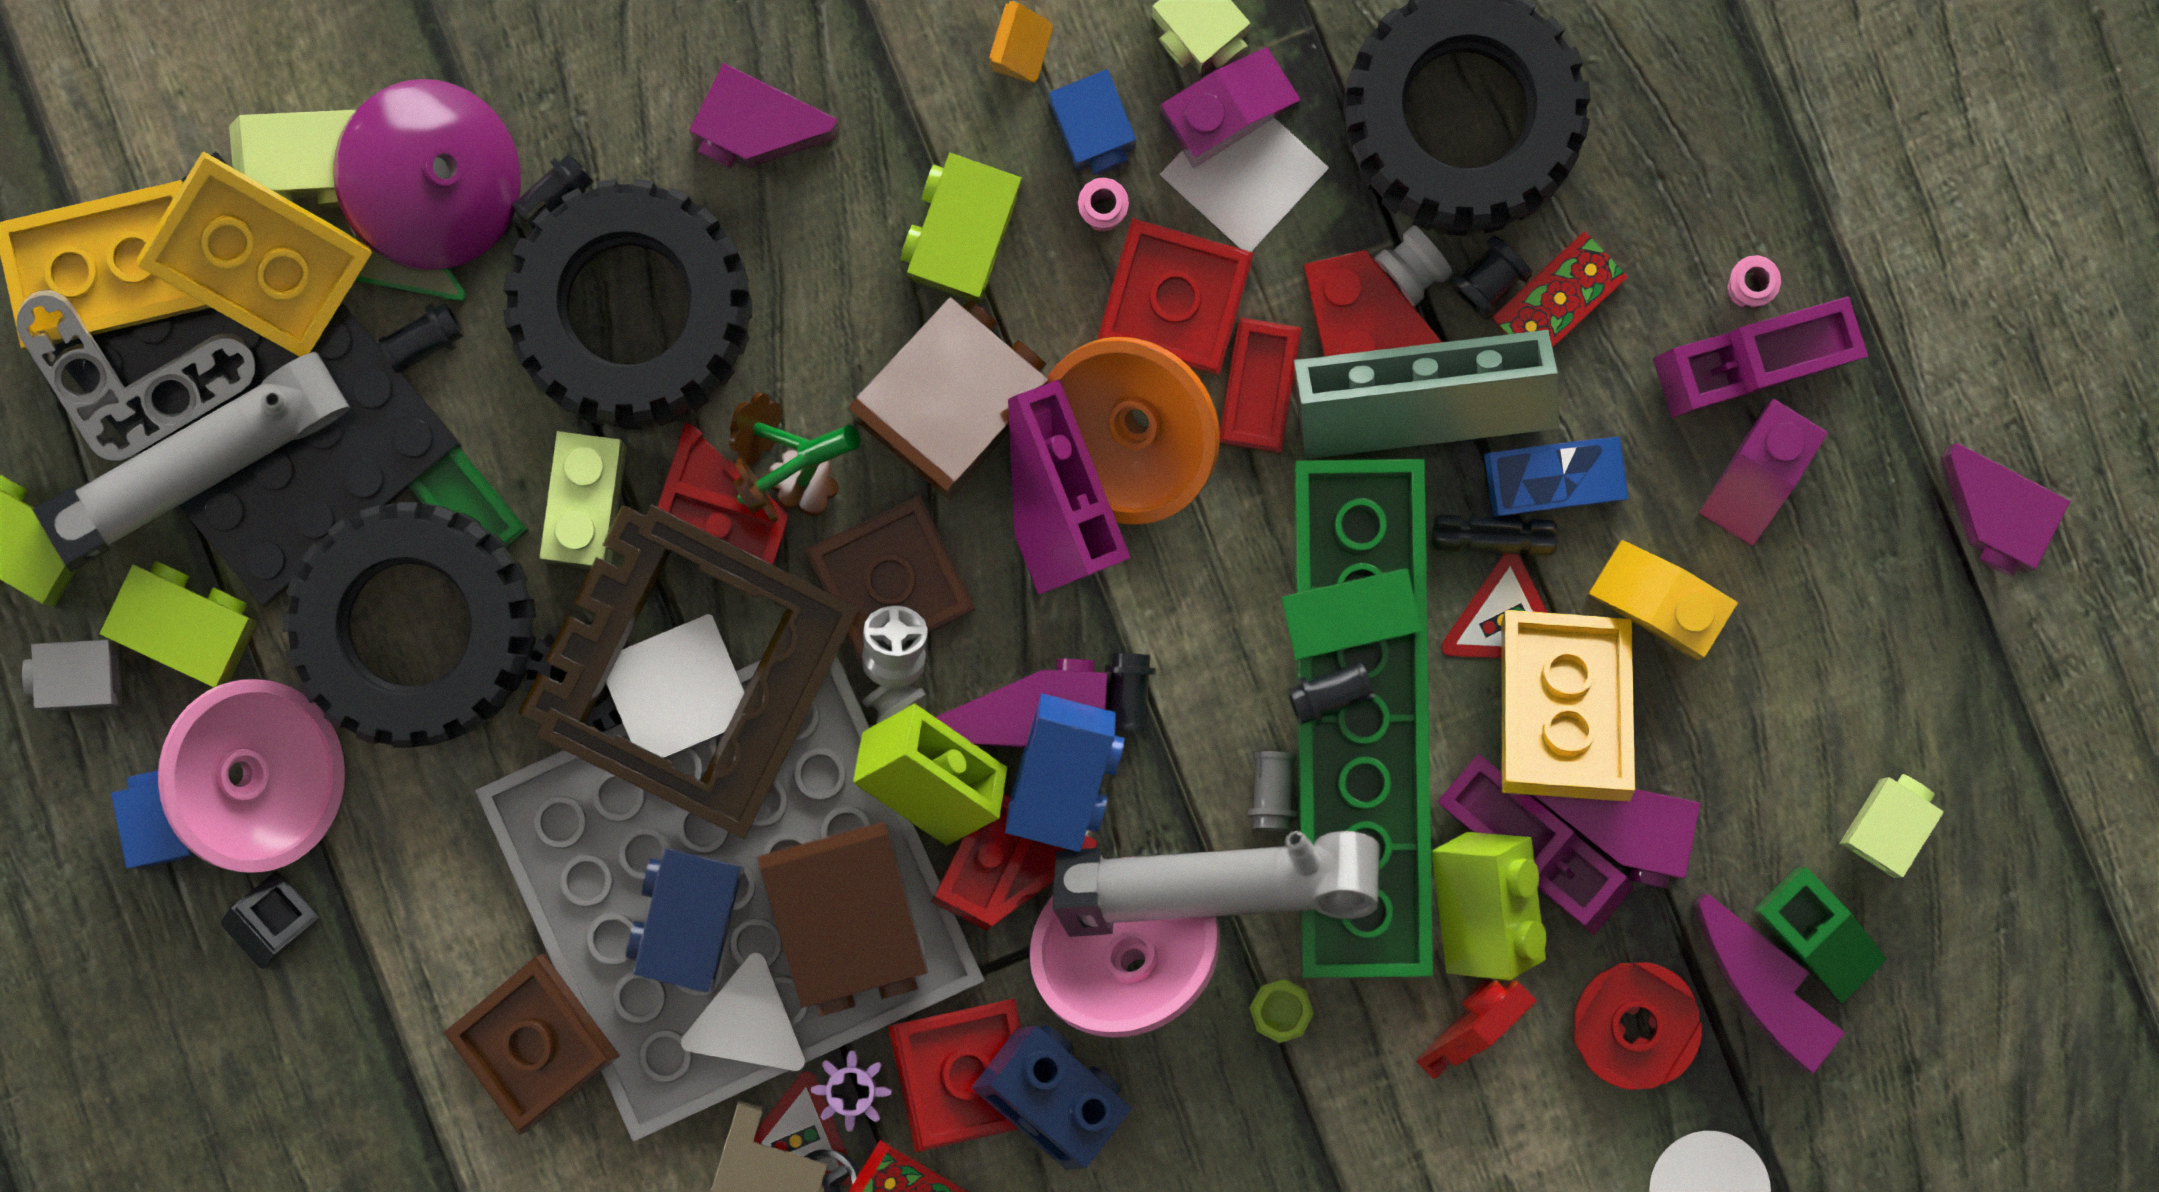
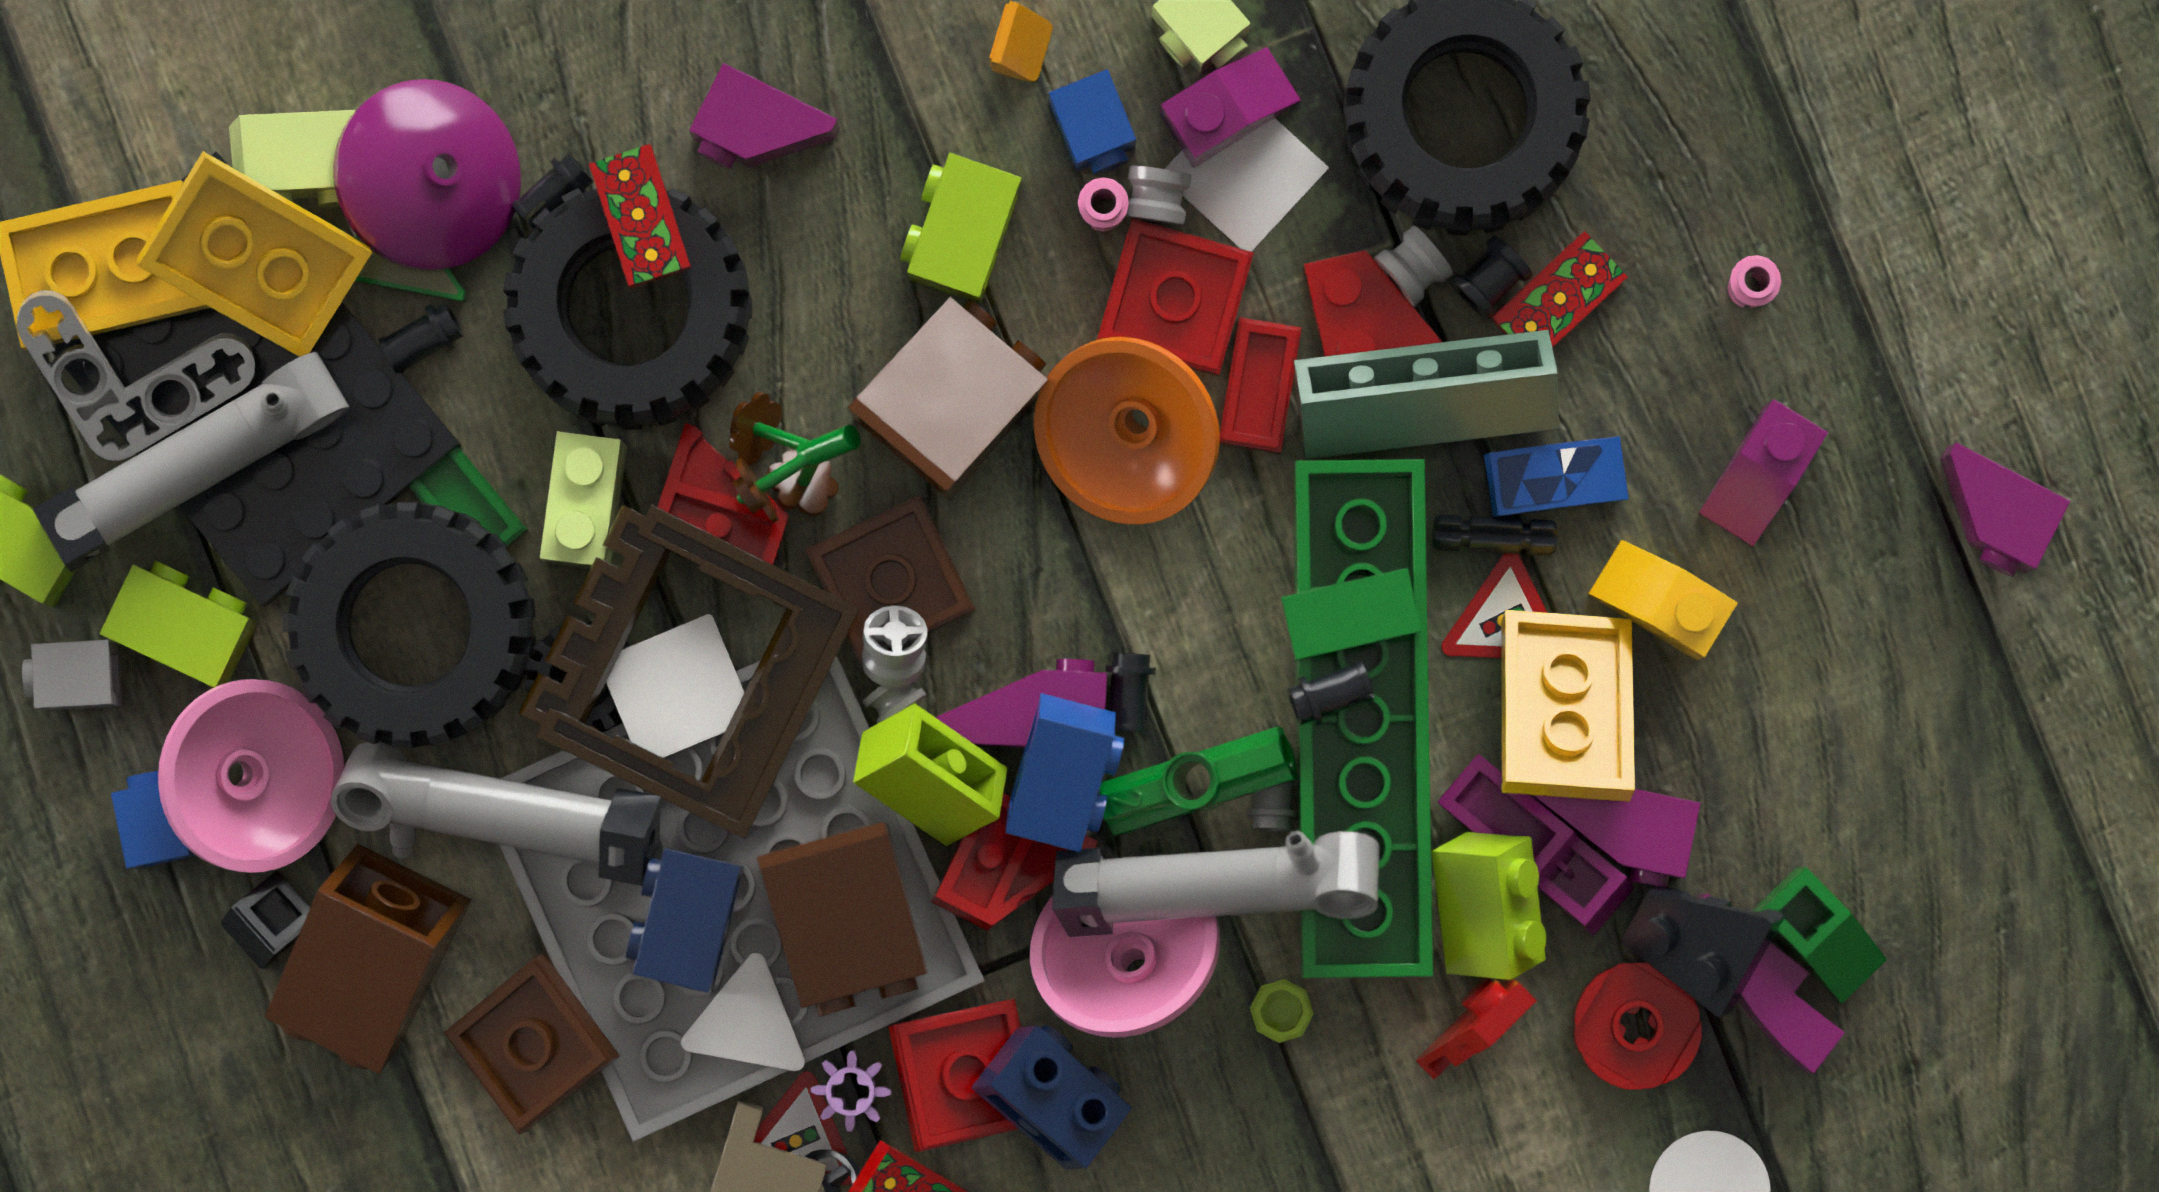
magenta slope [1008,379,1131,595] -> none
magenta slope [1652,296,1868,418] -> none
yellowish green brick [1839,774,1944,878] -> none
none -> reddish brown slope [264,843,472,1074]
none -> light grey piece [330,742,661,886]
none -> tile [589,144,692,289]
none -> green piece [1099,726,1298,837]
none -> light grey wheel [1125,165,1192,226]
none -> black wing [1620,886,1785,1018]

